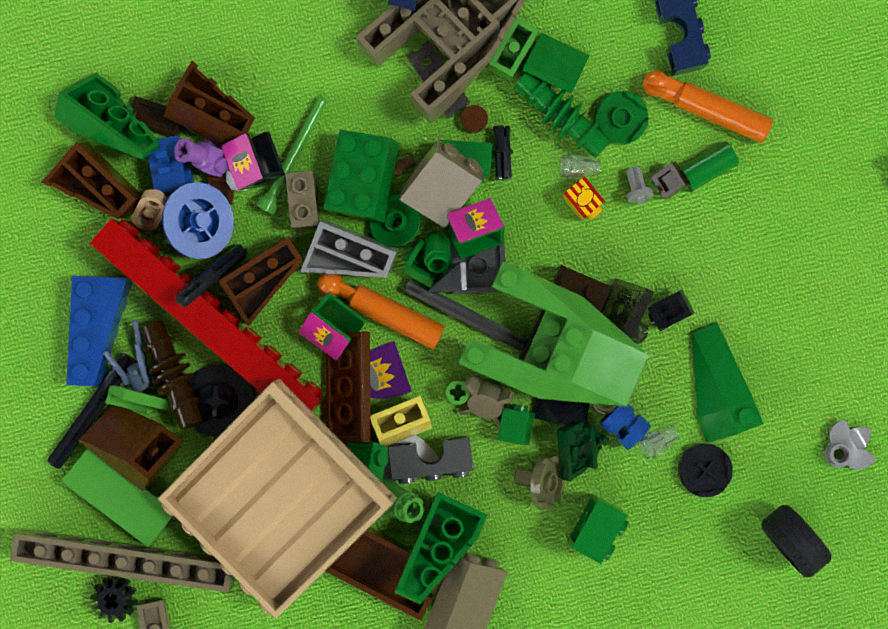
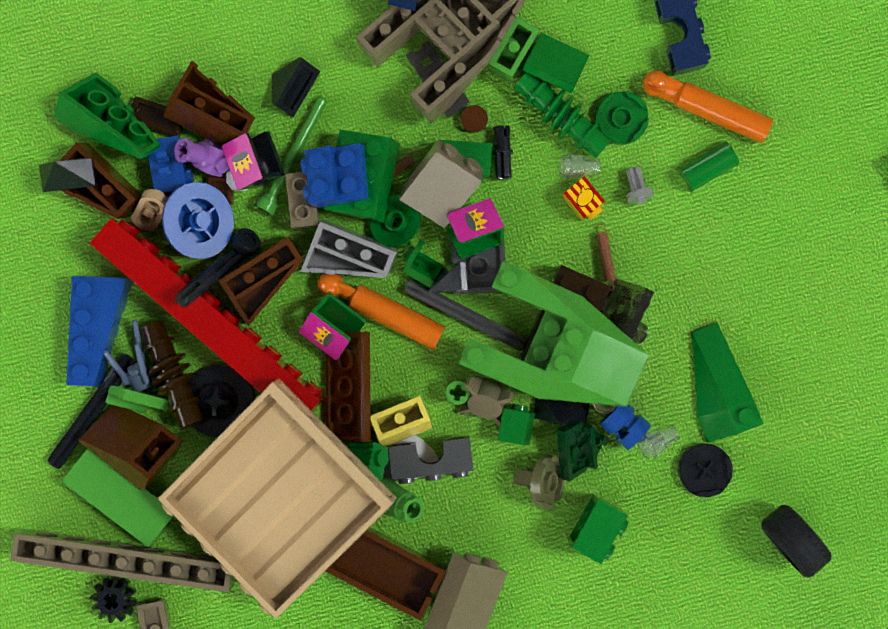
dark purple sticker [370,341,412,399] -> none
green wedge [394,492,487,604] -> none
green brick [424,233,451,273] -> none
black bracket [648,289,695,332] -> none
plate [651,162,689,200] -> none
light grey plate [824,419,876,470] -> none
none -> black slope [39,158,97,192]
none -> black tile [232,228,261,256]
none -> black slope [272,57,321,117]
none -> blue plate [301,143,369,208]
none -> nougat piece [596,223,616,291]

